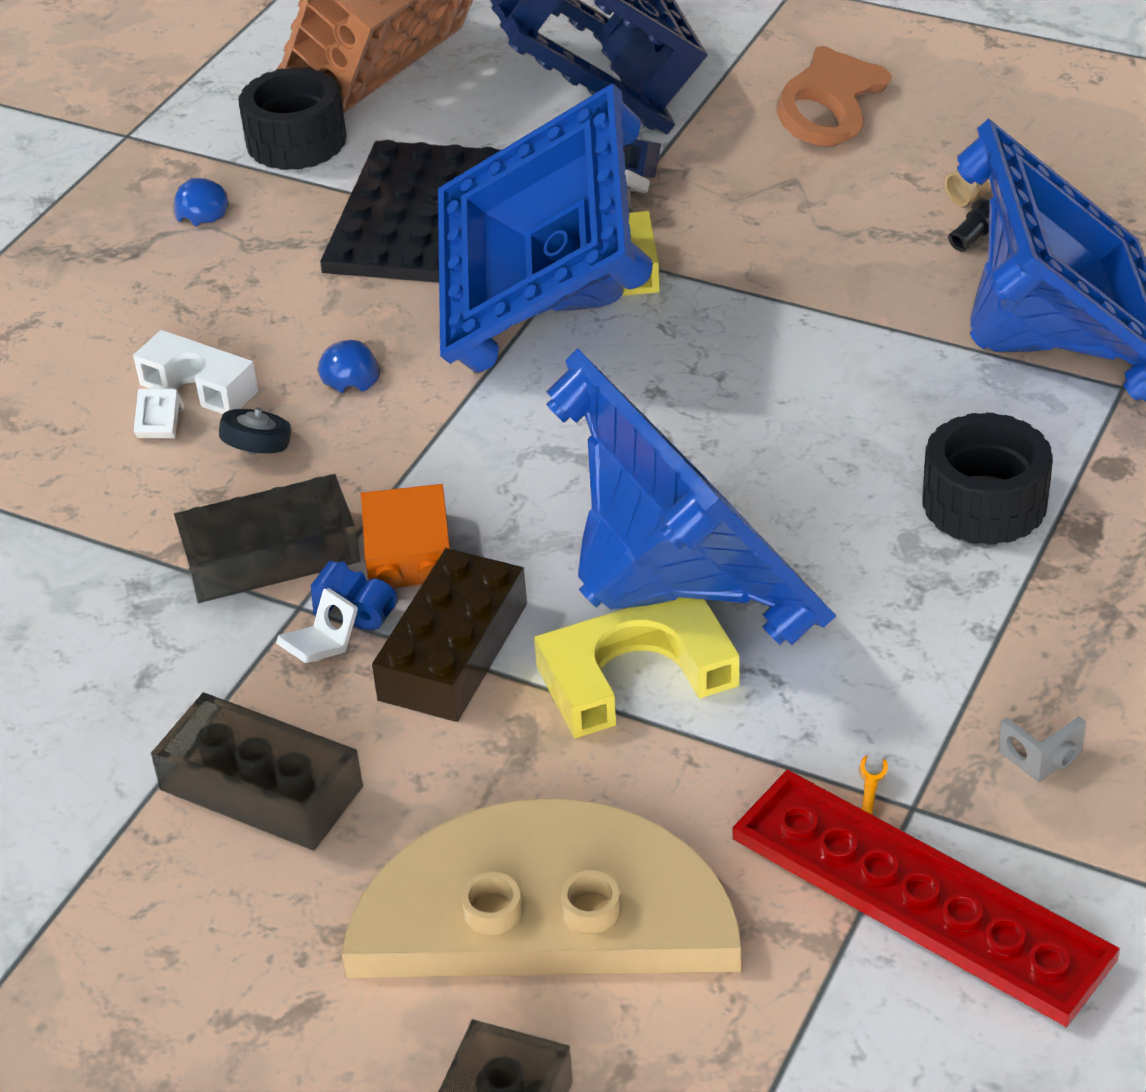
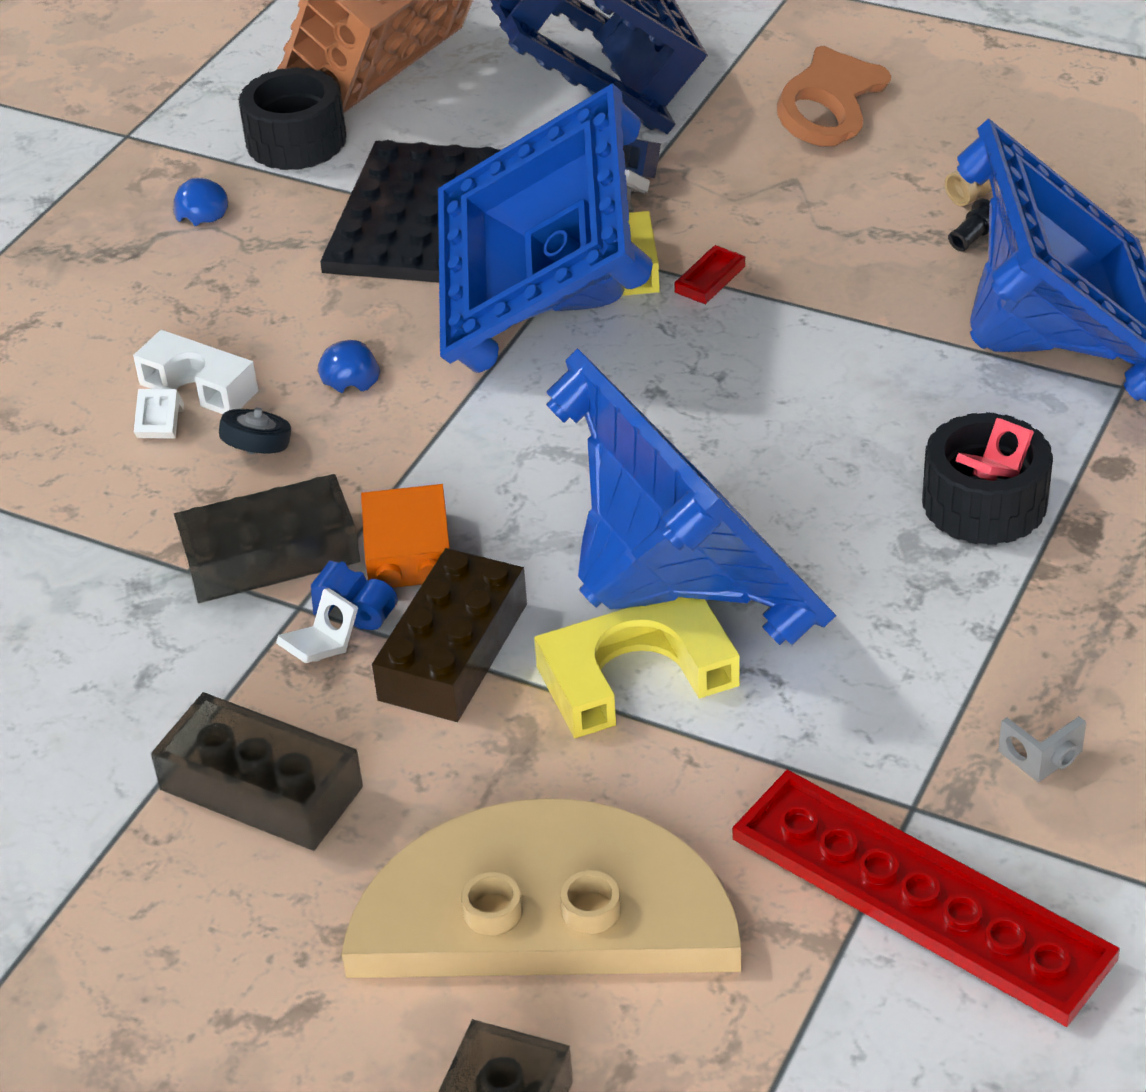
light orange hand [859,755,888,815] -> none
none -> red tile [674,245,745,304]
none -> coral bracket [955,418,1034,481]

